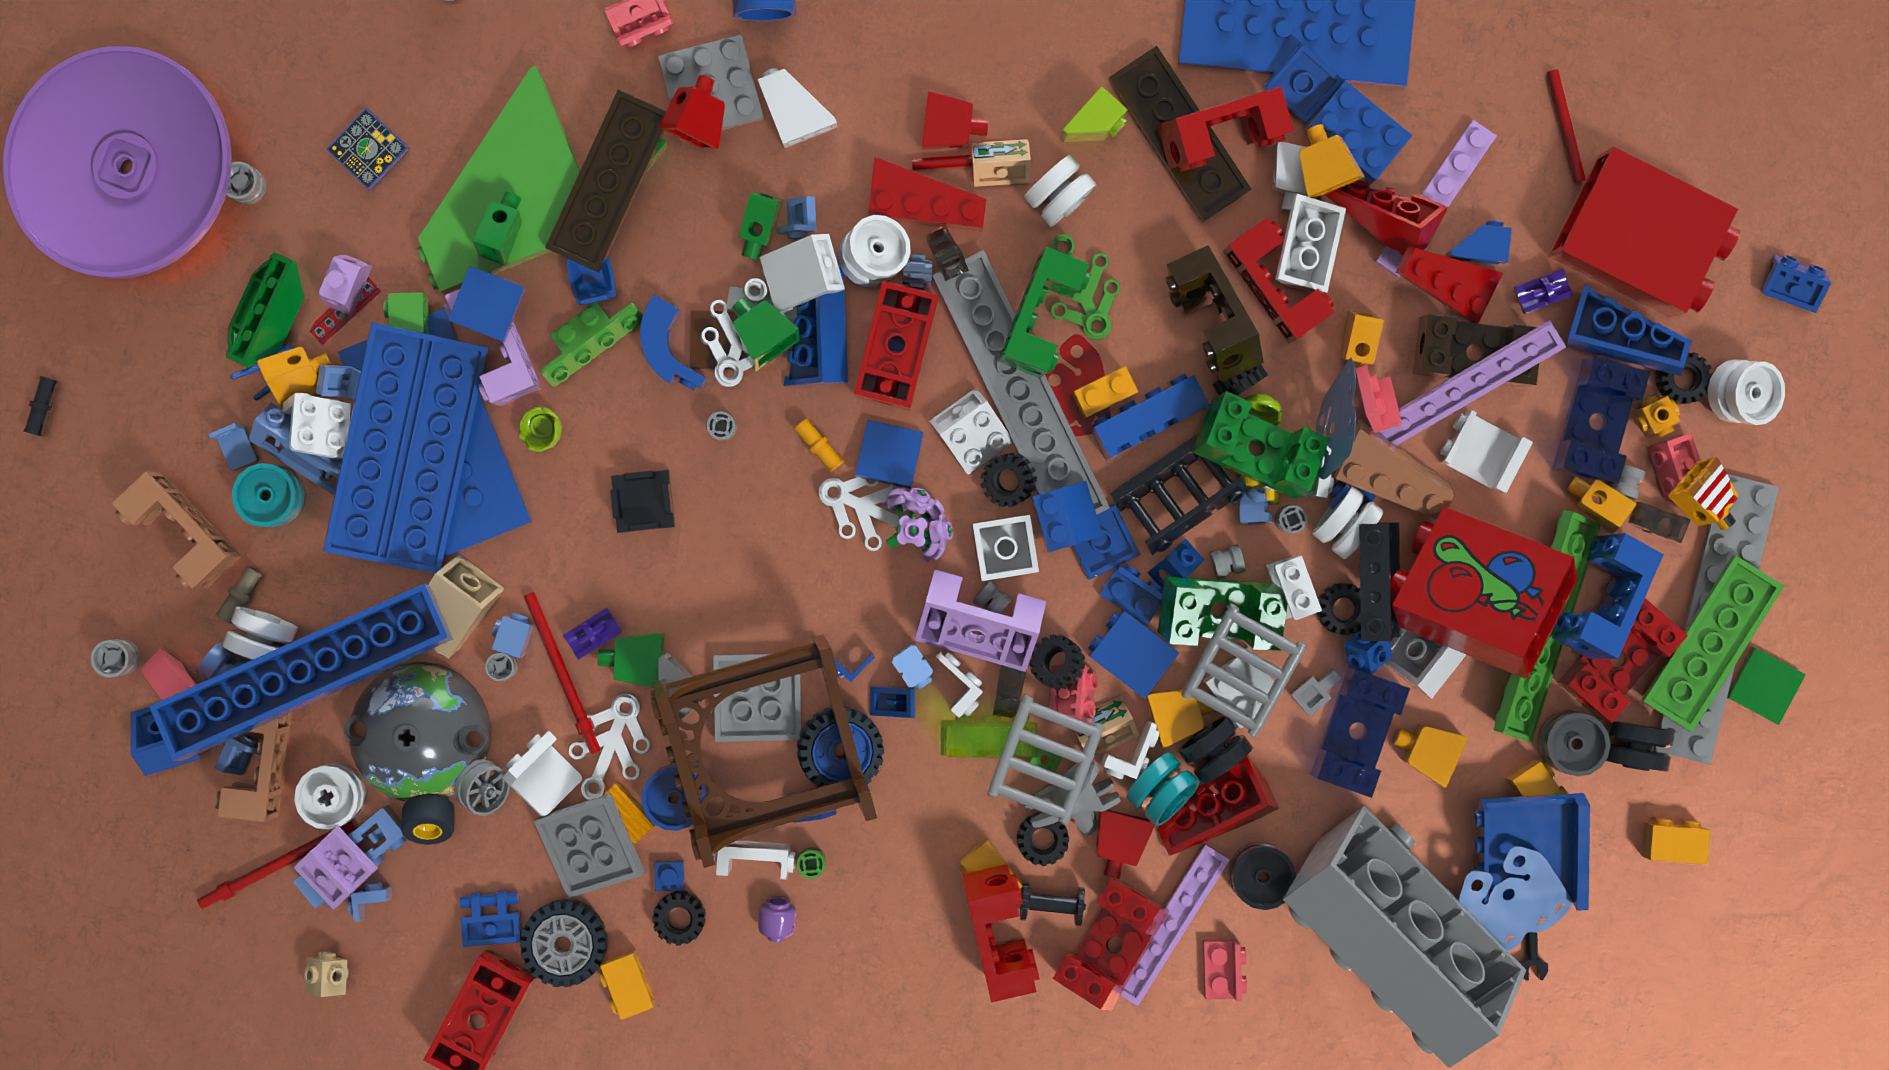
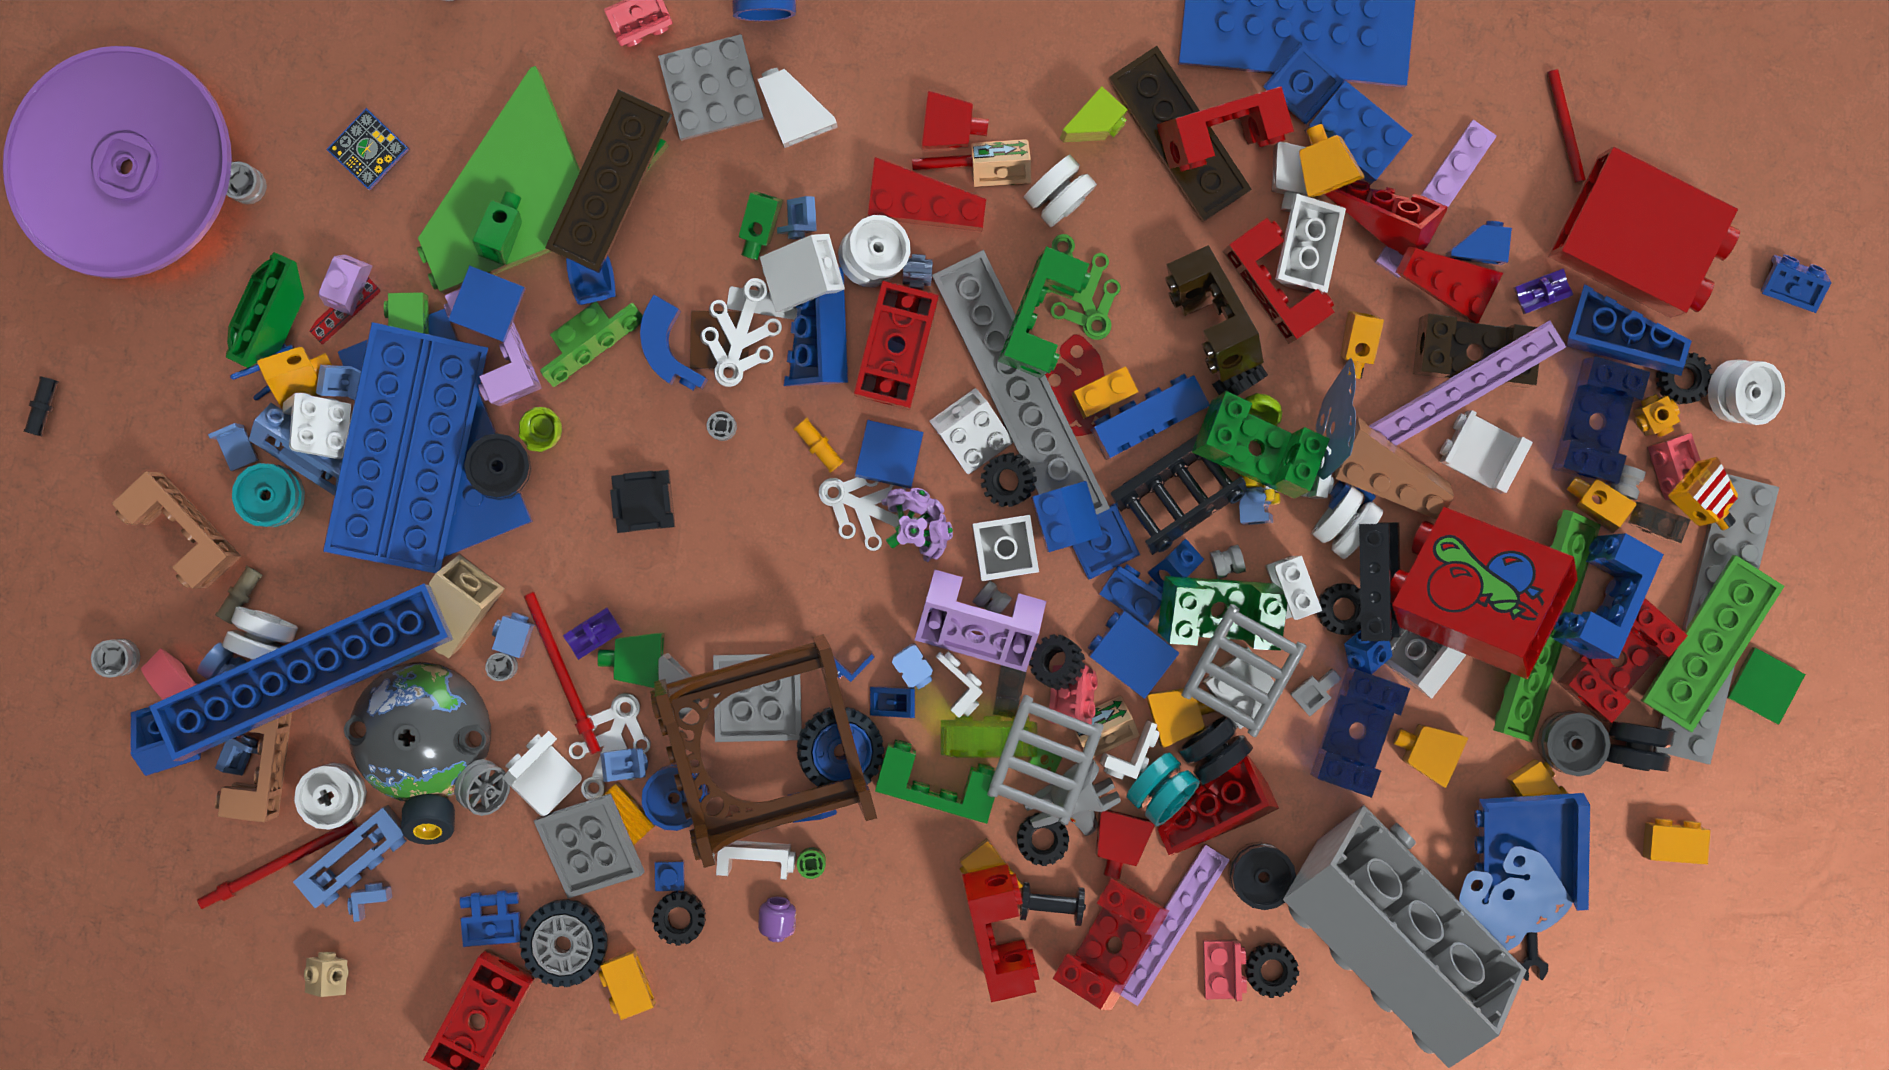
lavender slope [294,826,378,910] -> none
red torso [659,75,725,149] -> none
green torso [732,298,800,371] -> none
clear smoke leg [925,226,969,281] -> none
light grey wheel [1274,505,1308,534] -> none
coral bracket [1356,365,1402,433] -> none
none -> black wheel [464,433,532,500]
none -> medium blue bracket [600,748,648,782]
none -> green plate [875,739,995,824]
none -> black tyre [1245,943,1299,998]

